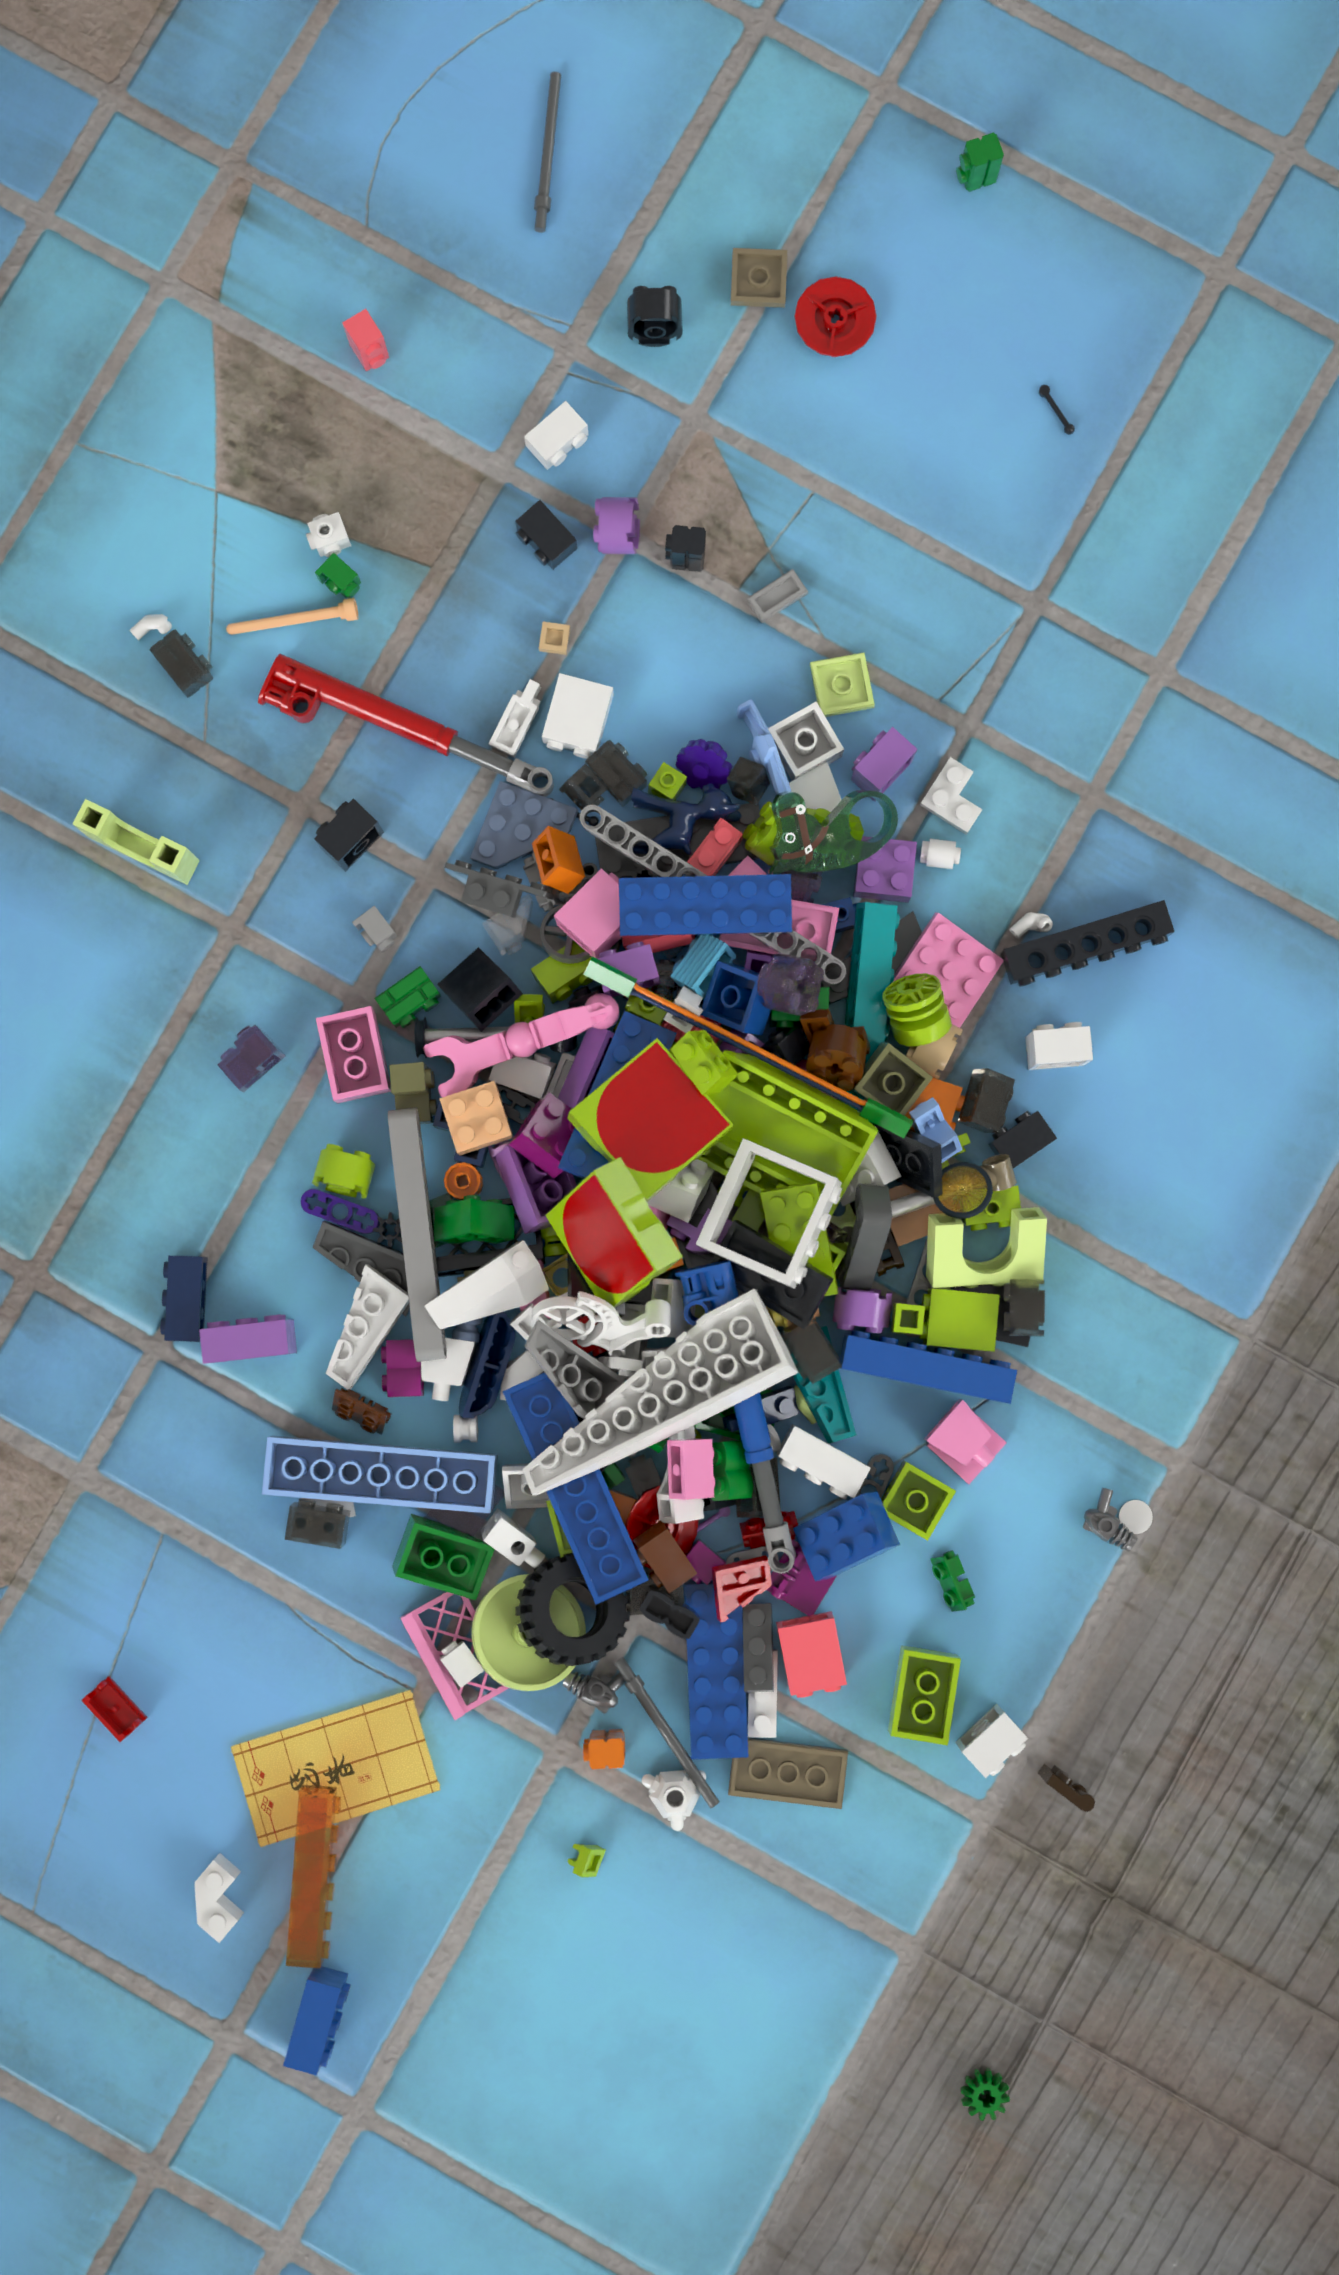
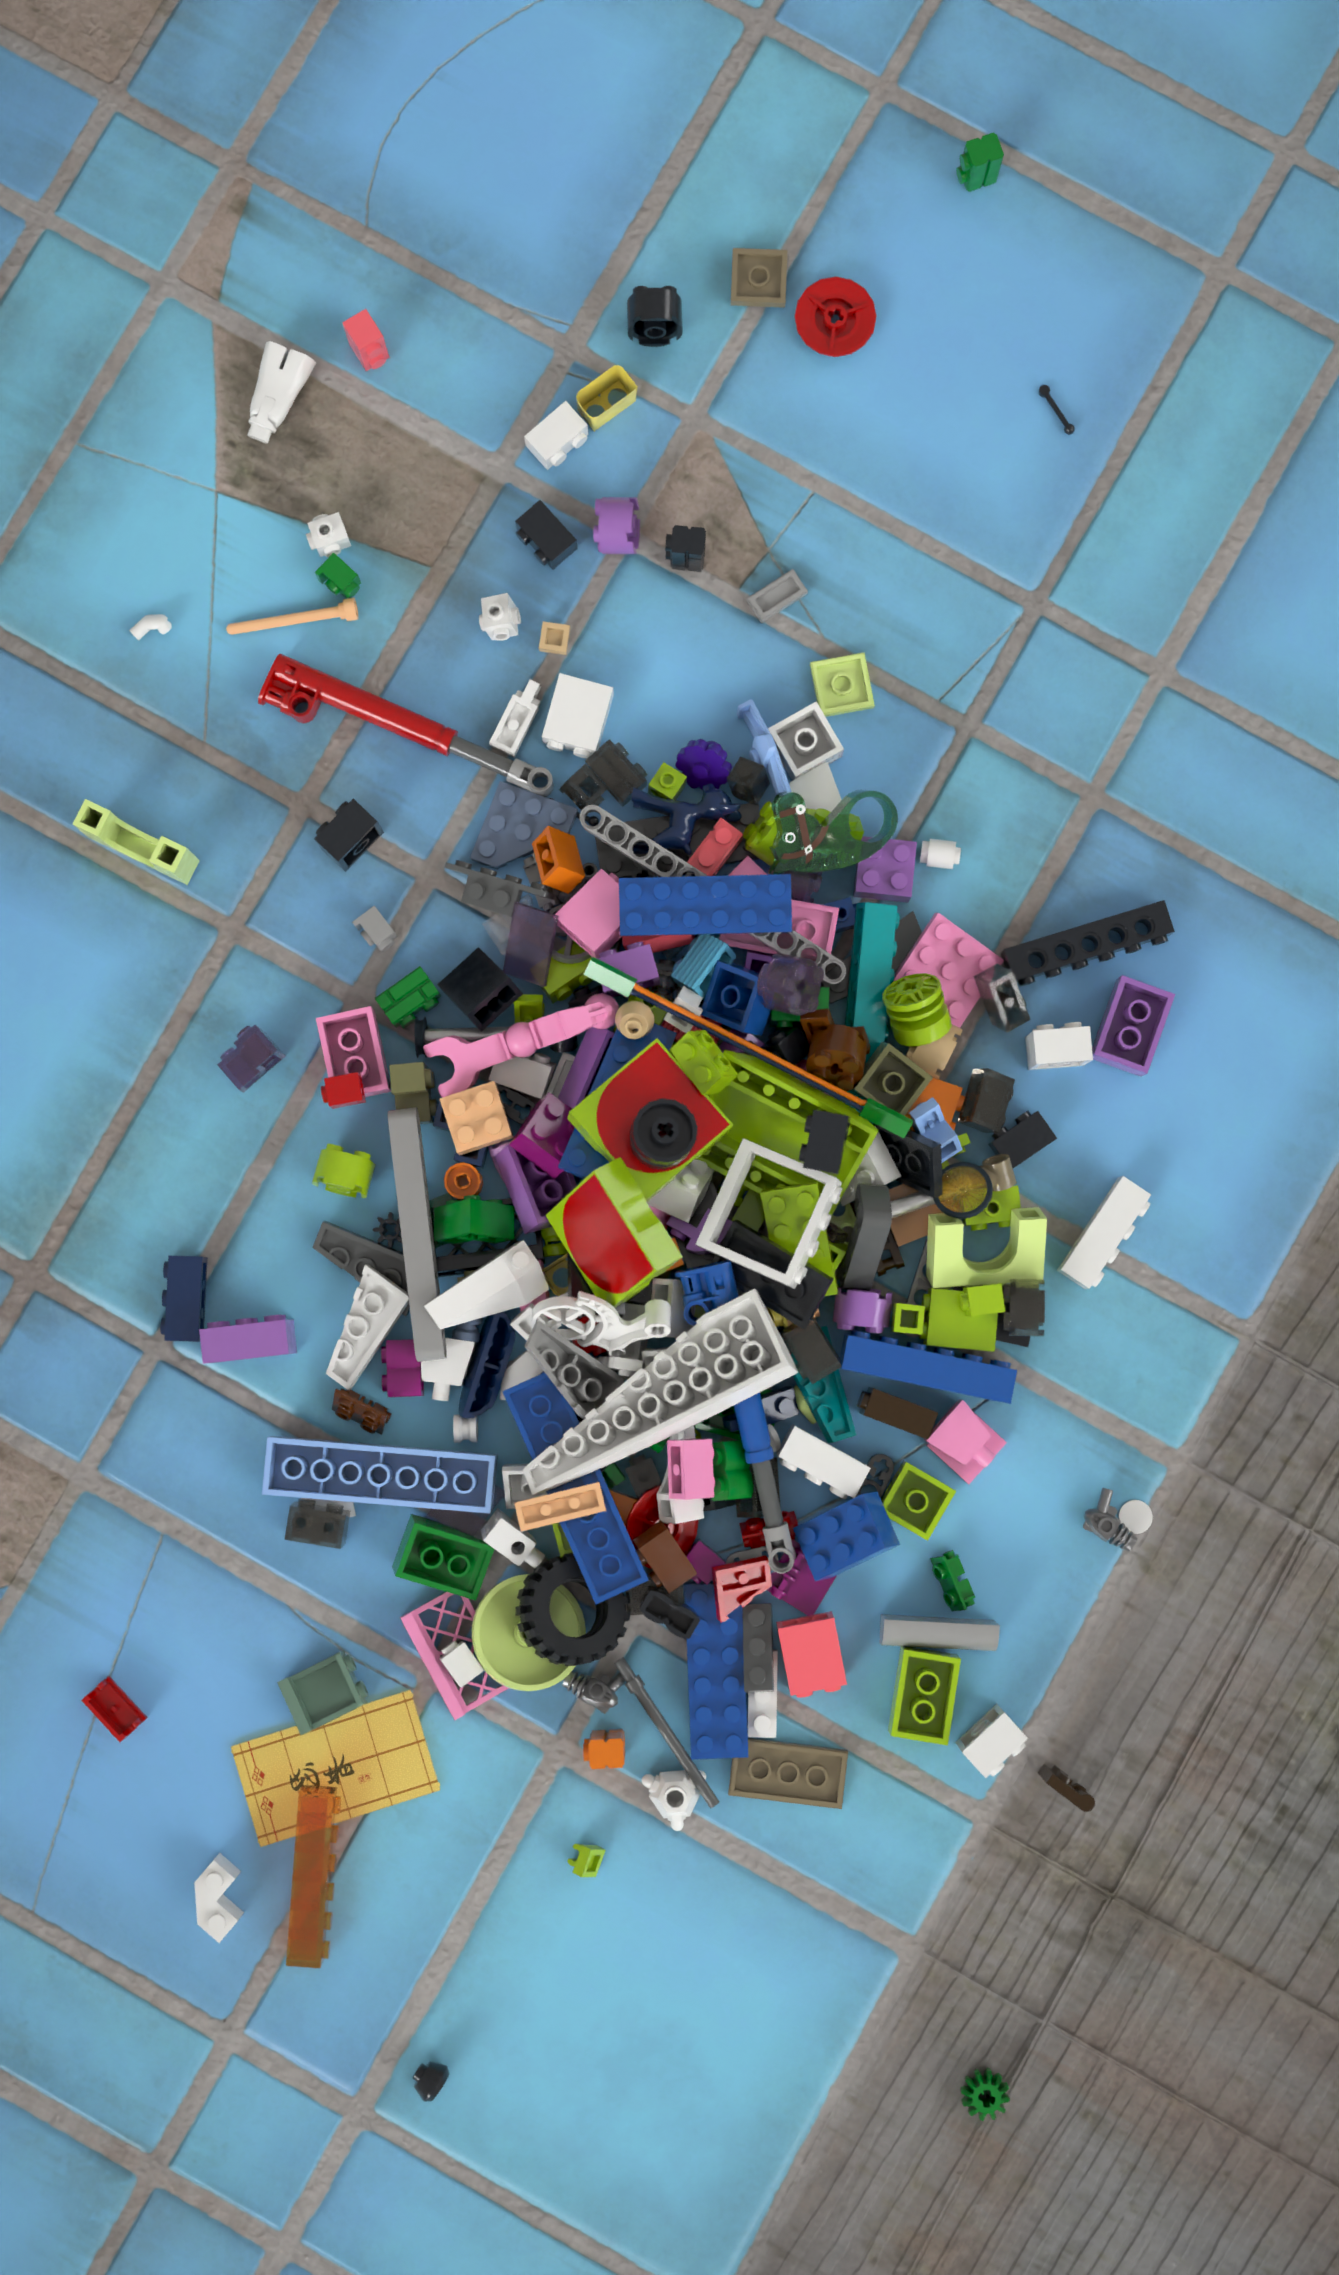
clear smoke brick [149,629,213,698] -> none
blue brick [283,1964,351,2076] -> none
dark purple beam [301,1189,380,1234] -> none
dark grey bar [534,72,561,233] -> none
medium lavender hinge [697,1507,731,1532] -> none
medium lavender brick [851,727,918,802] -> none
white plate [920,757,982,835] -> none
white arm [1009,912,1053,939] -> none
none -> white piece [247,341,316,444]
none -> sand green panel [277,1651,369,1735]
none -> red brick [321,1072,366,1109]
none -> black cone [412,2062,450,2102]
none -> white brick [479,593,521,641]
none -> clear purple piece [503,902,559,987]
none -> light nougat plate [514,1482,606,1532]
none -> light yellow piece [576,365,638,432]
none -> tan cone [615,1001,654,1039]
none -> black wheel [629,1098,698,1170]
none -> black brick [799,1110,851,1174]
none -> dark brown brick [857,1387,938,1439]
none -> light grey brick [879,1614,1000,1651]
none -> lime brick [960,1283,1005,1316]
none -> clear smoke brick [974,964,1031,1033]
none -> white brick [1057,1176,1151,1289]
none -> medium lavender brick [1092,975,1175,1077]

